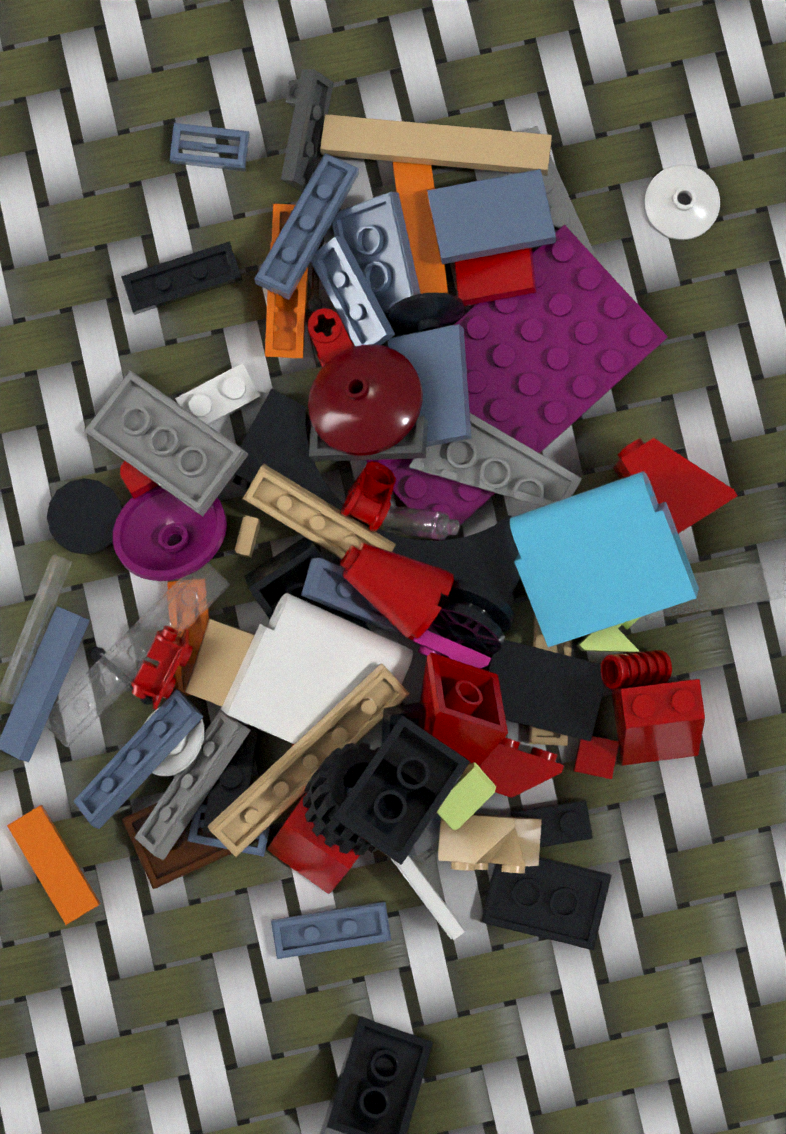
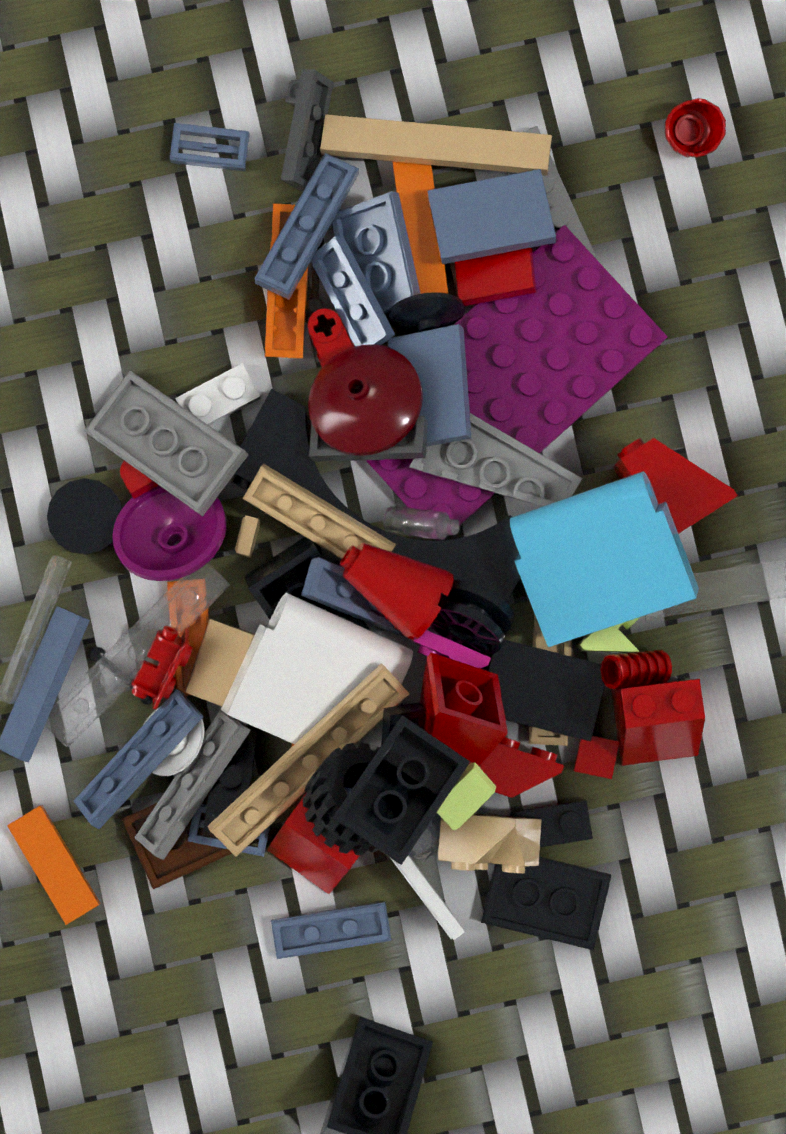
black plate [121,241,242,315] -> none
red piece [340,461,396,532] -> none
white dish [644,165,720,240] -> none
none -> red hair [665,98,726,158]

